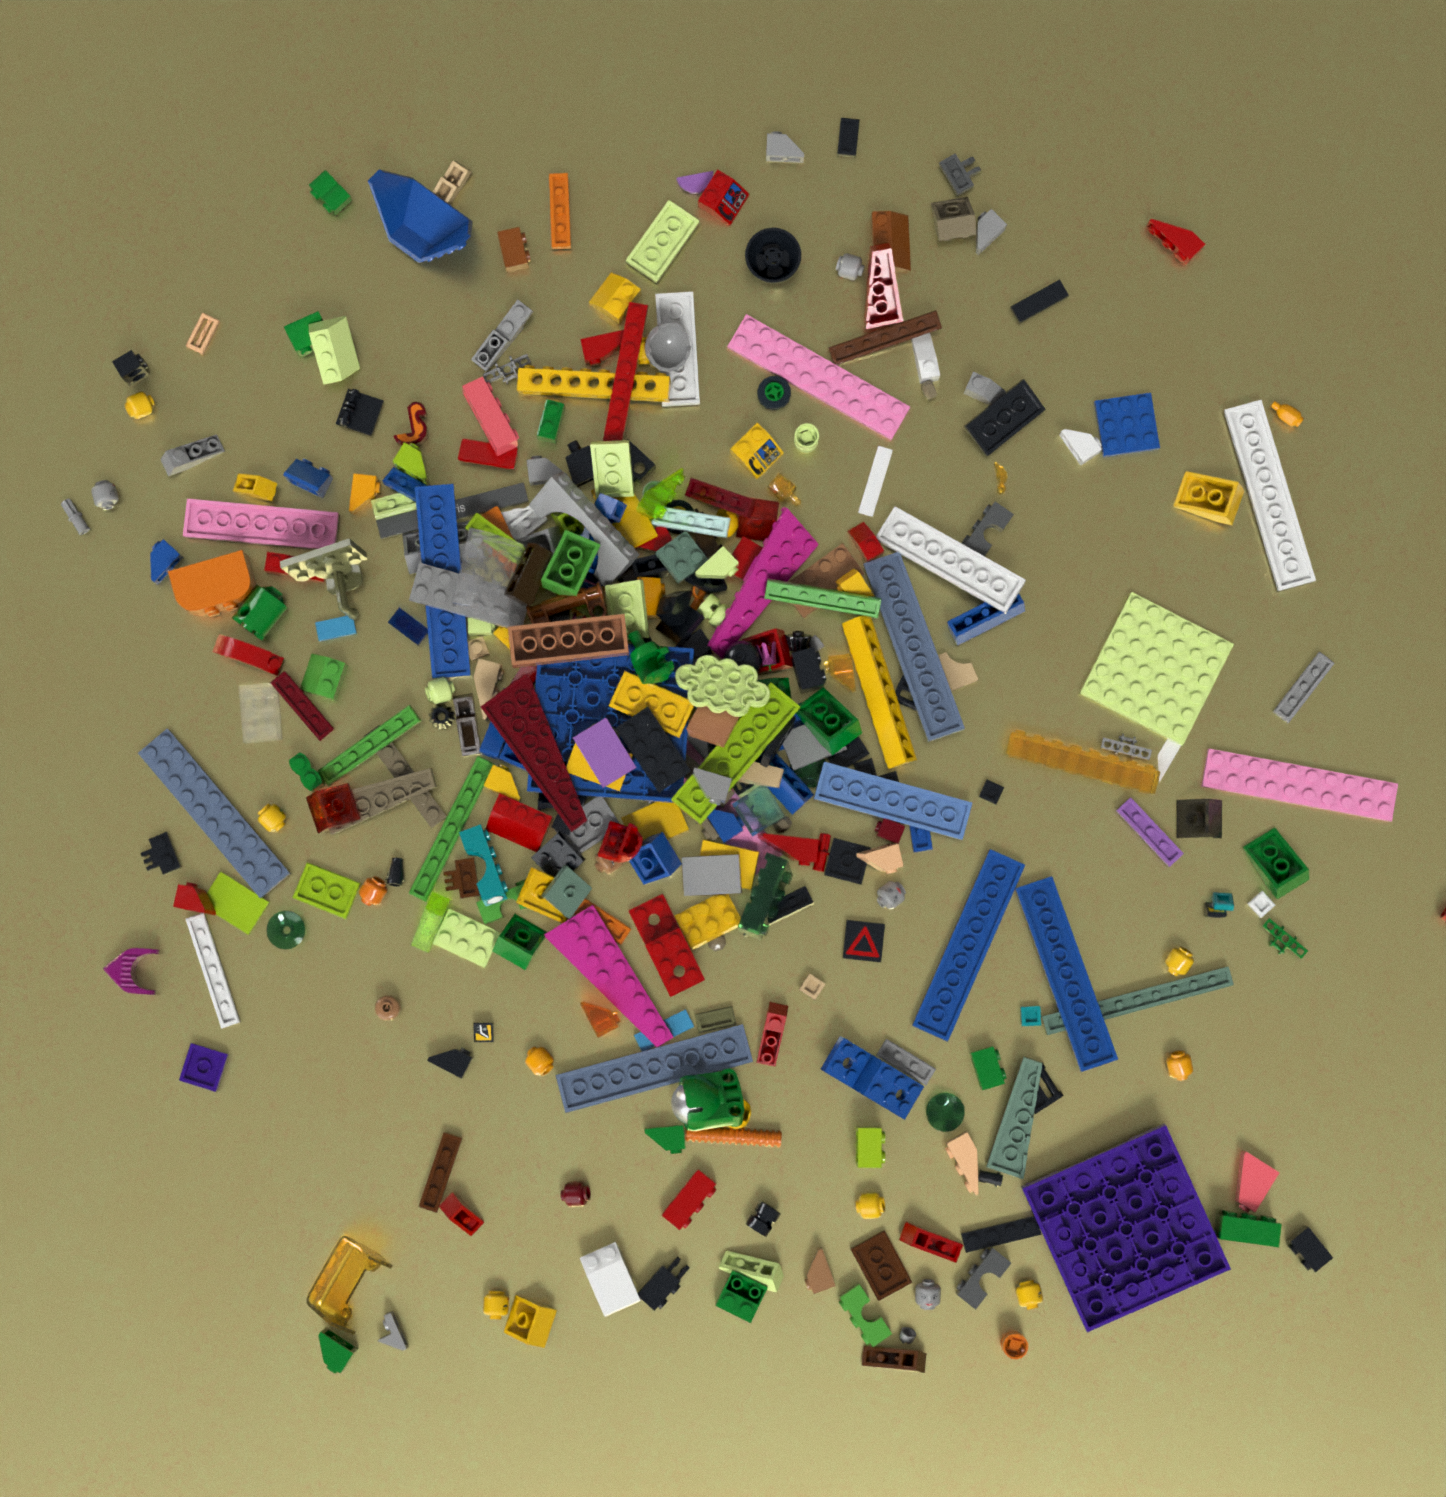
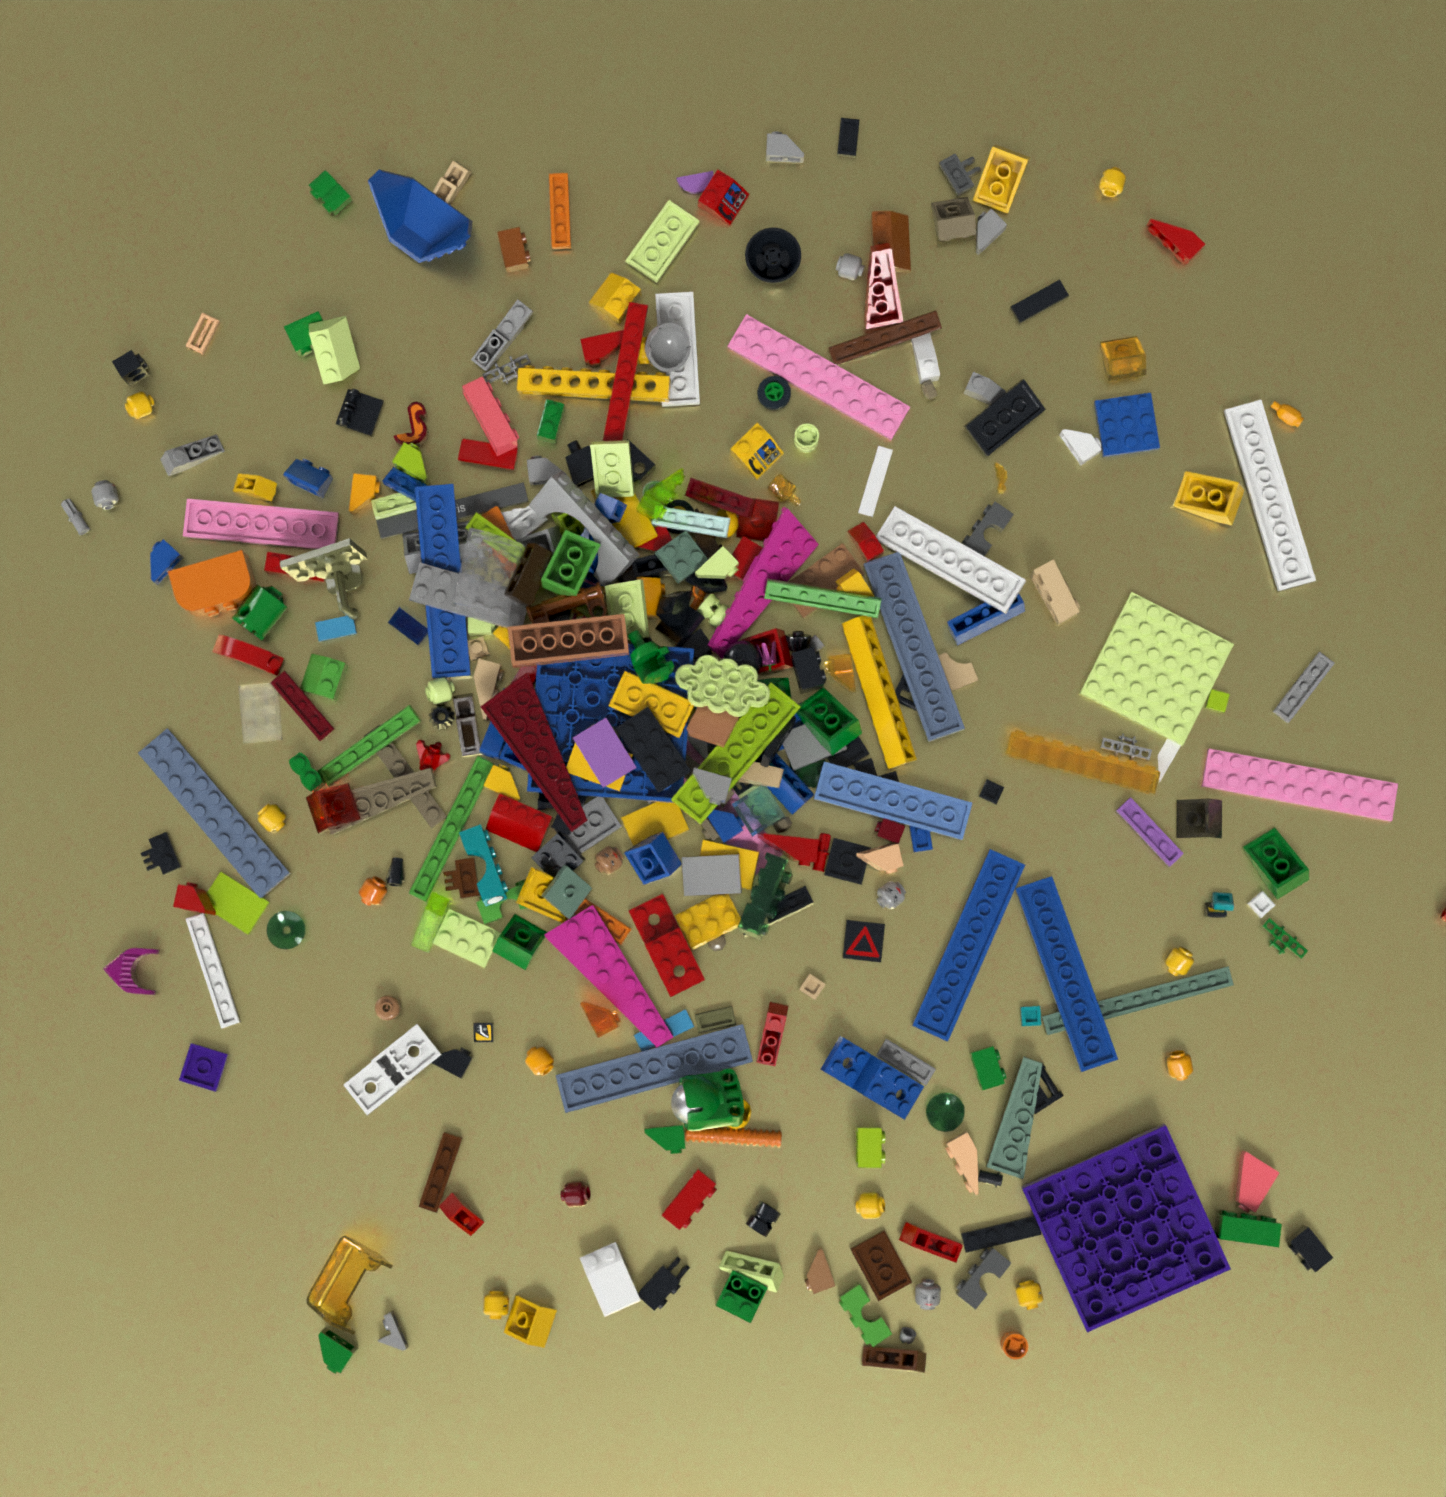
lime tile [292,862,361,919] -> none
red slope [598,821,643,863] -> none
none -> white bracket [344,1024,442,1115]
none -> red rock [416,740,451,773]
none -> yellow slope [973,144,1030,214]
none -> tan wedge [1029,559,1080,626]
none -> yellow head [1099,167,1126,197]
none -> clear yellow slope [1100,336,1146,381]
none -> lime tile [1205,689,1230,713]

